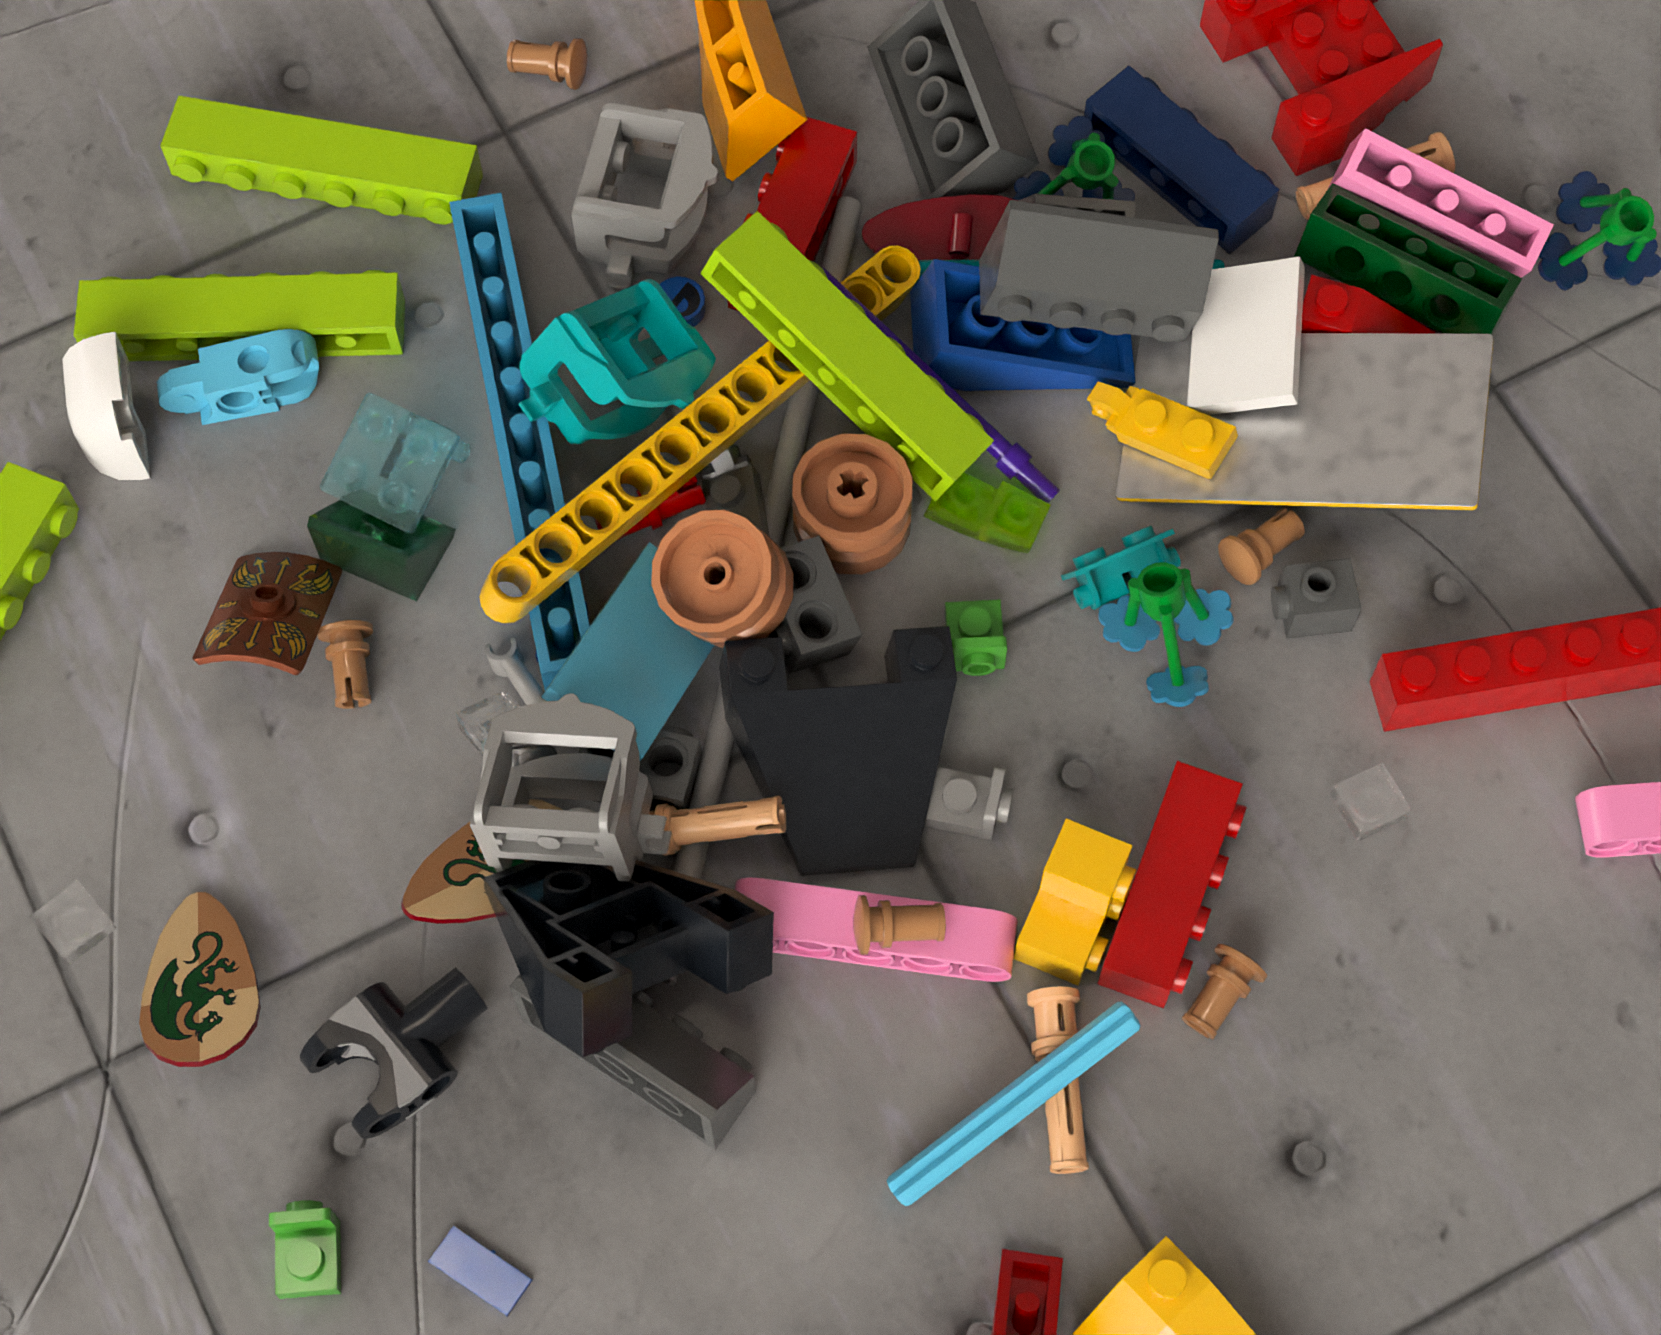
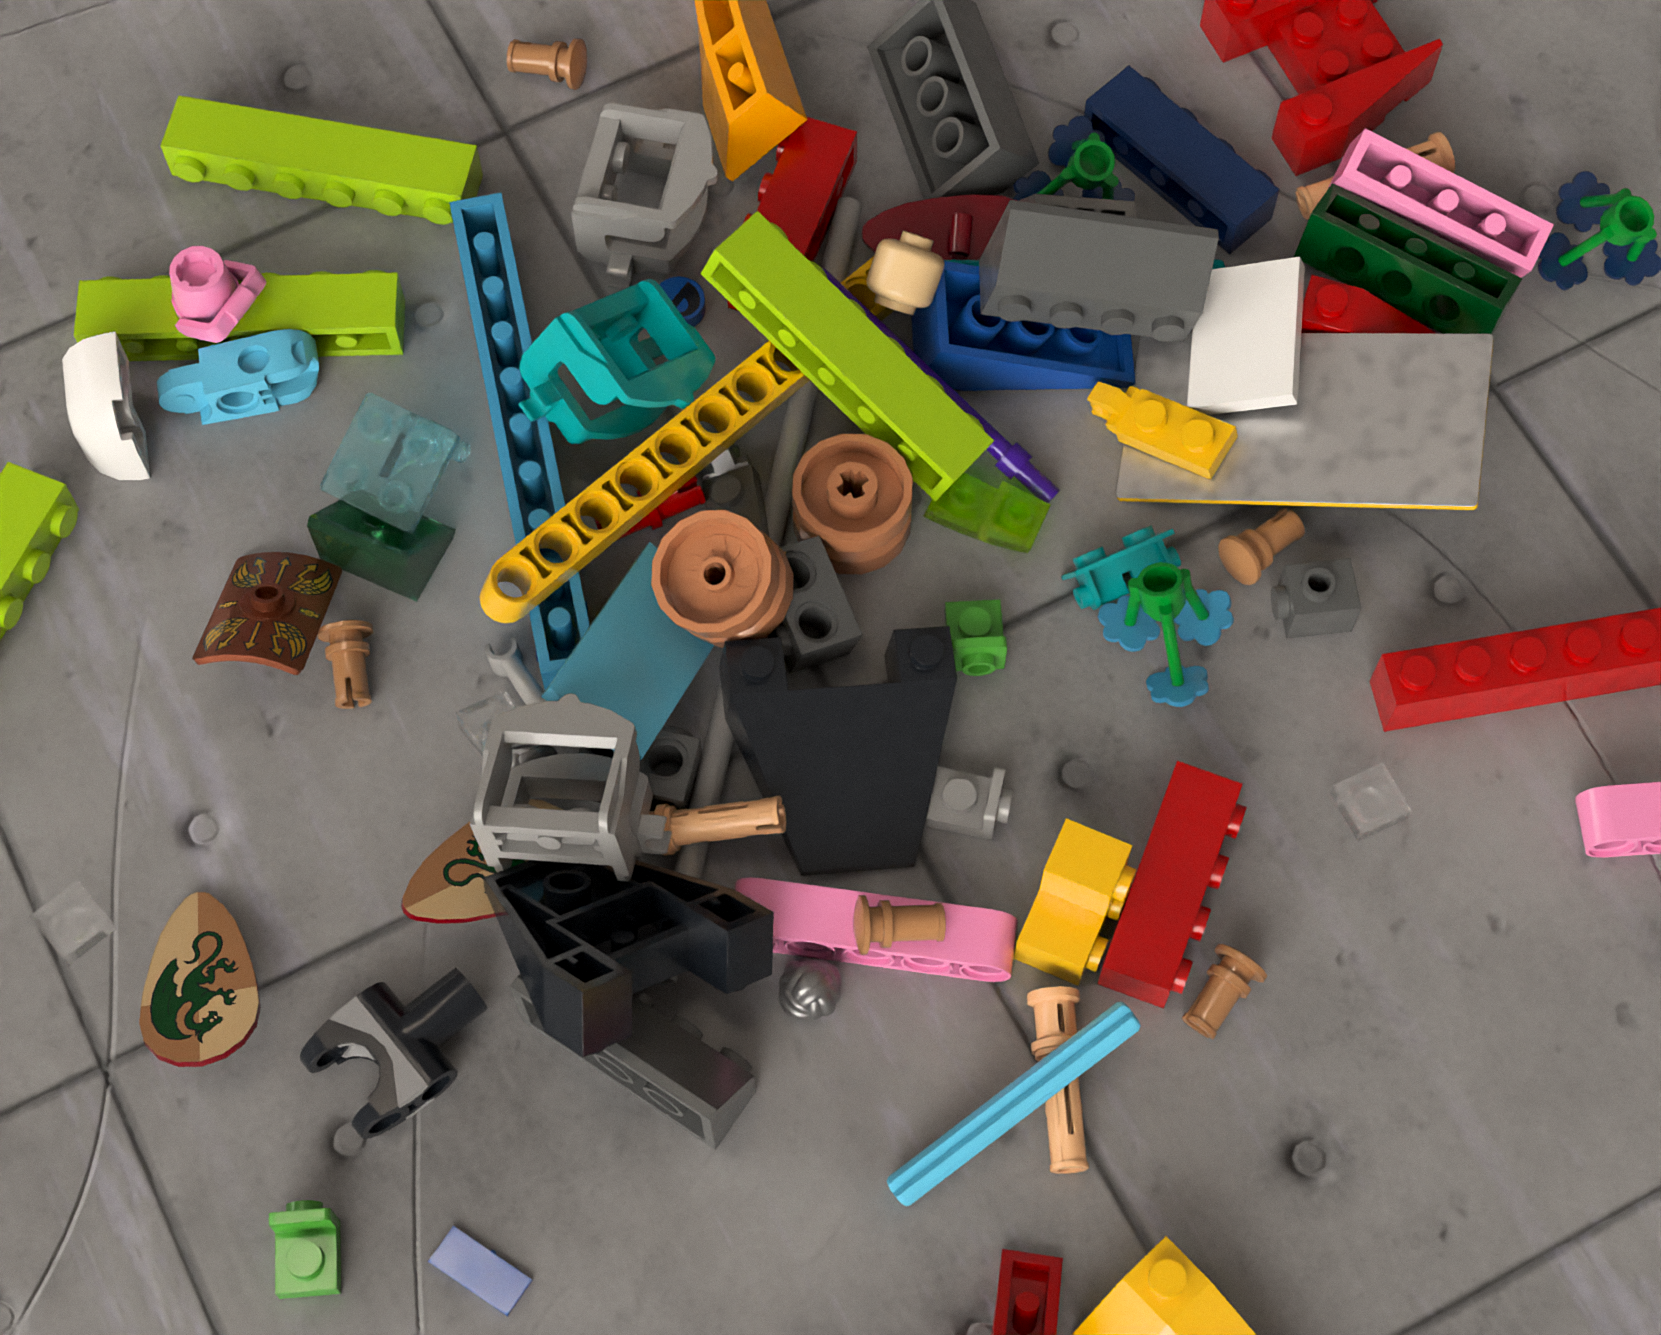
none -> bright pink piece [169,246,266,343]
none -> flat silver piece [778,958,841,1020]
none -> tan head [866,230,945,315]

